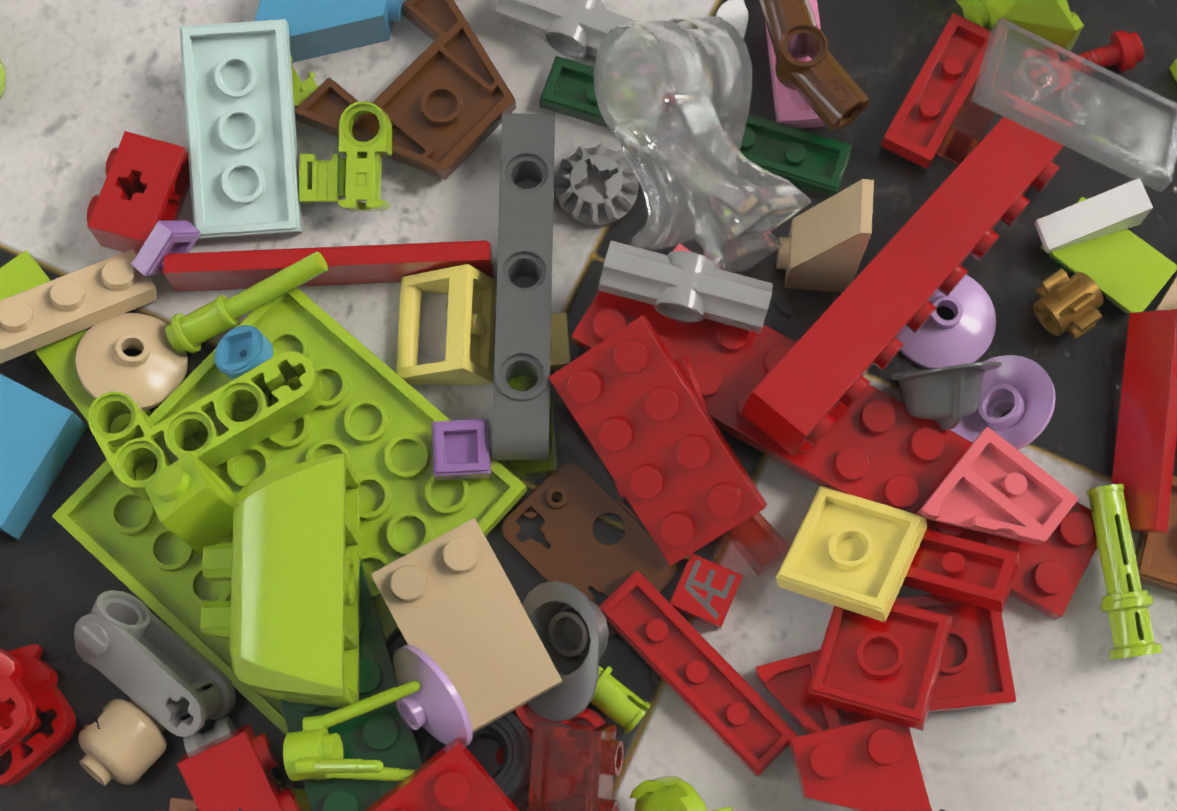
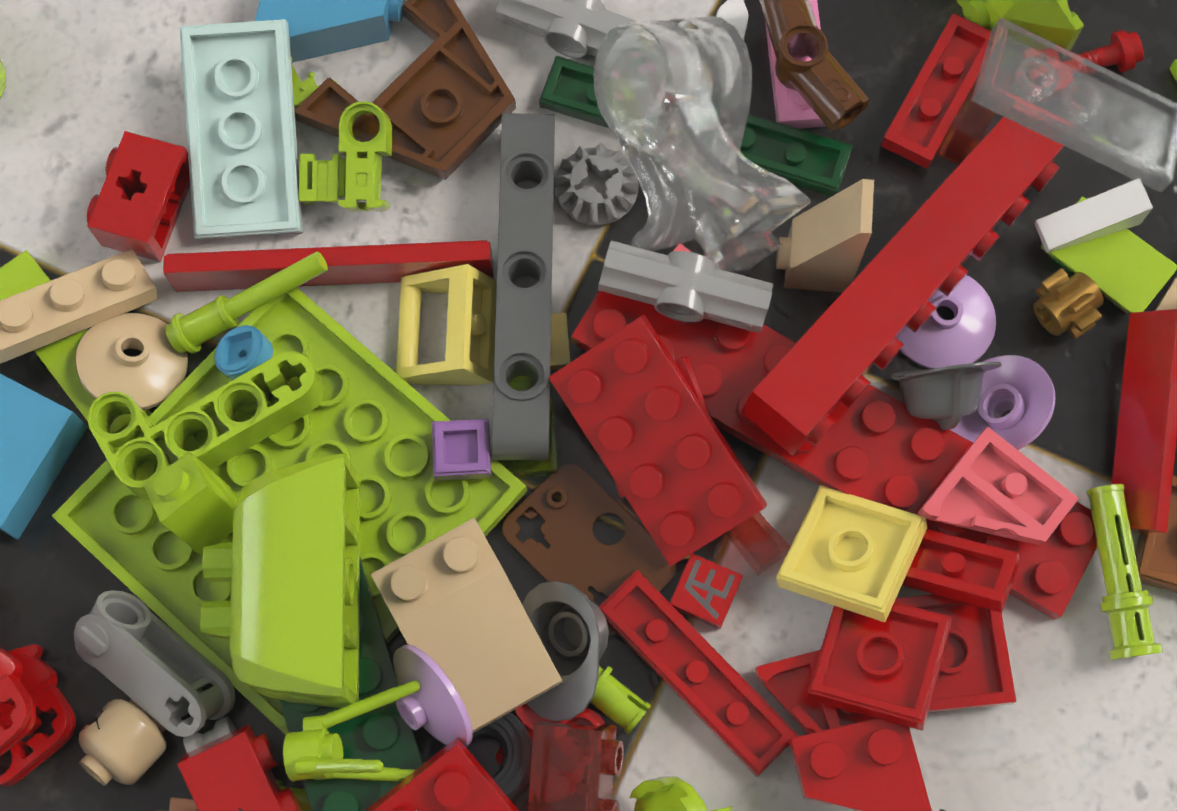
medium lavender tile [131,220,200,276] -> none

